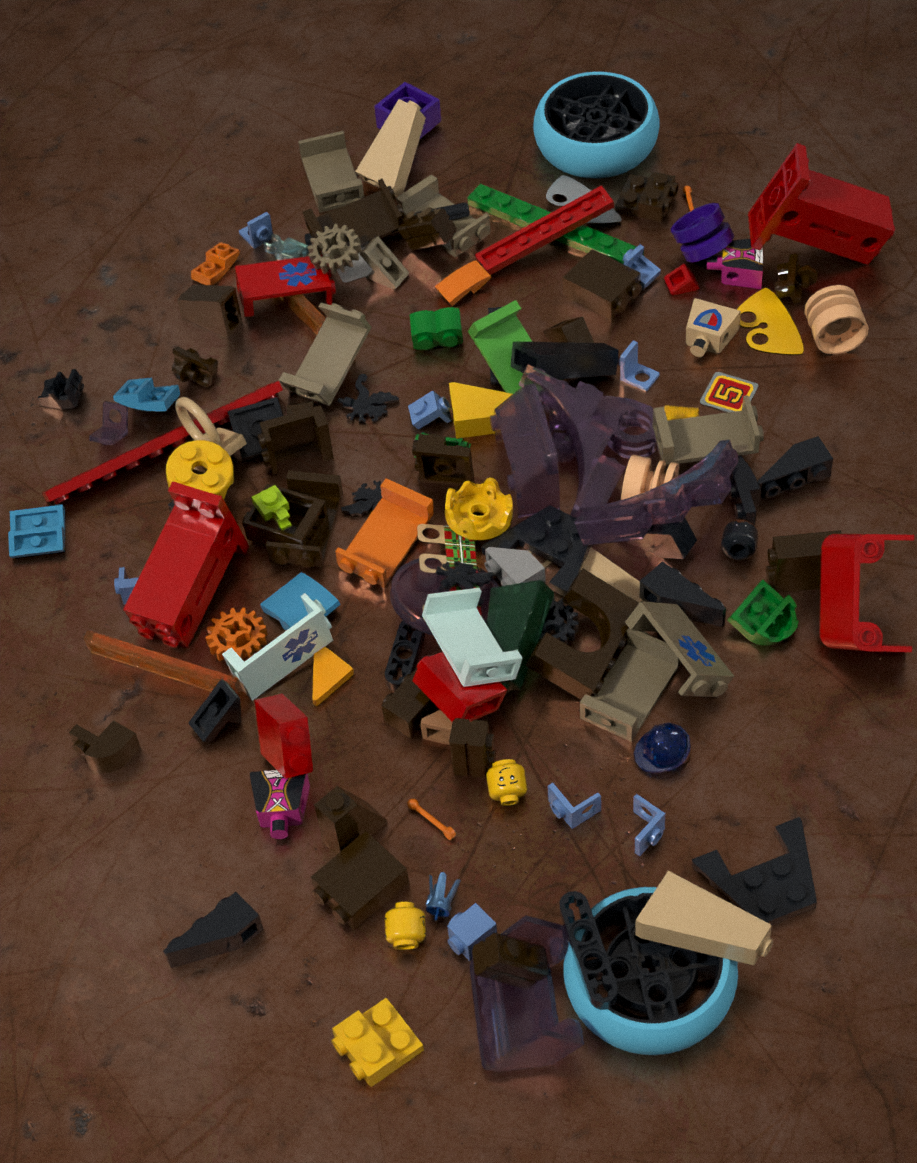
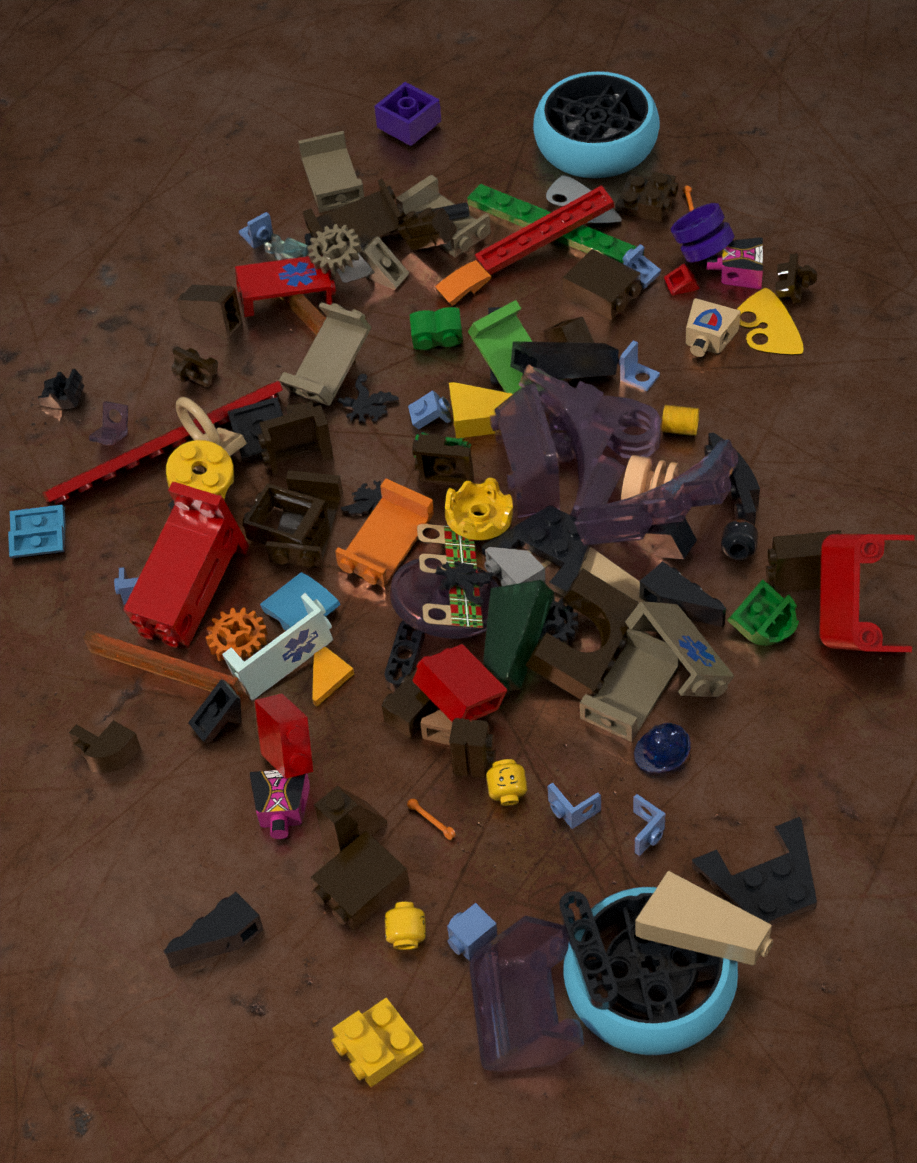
dark azure slope [113,378,180,411] -> none
orange slope [191,242,240,285] -> none
lime plate [252,485,292,530] -> none
tan slope [355,99,426,197] -> none
light aqua panel [422,588,522,687] -> none
flat silver piece [425,872,460,921] -> none
dark brown brick [472,933,548,989] -> none
dark tan panel [652,395,764,465] -> none
sticker [700,372,758,412] -> none
red brick [748,143,895,265] -> none
black slope [757,436,833,500] -> none
light nougat wheel [804,285,869,355] -> none

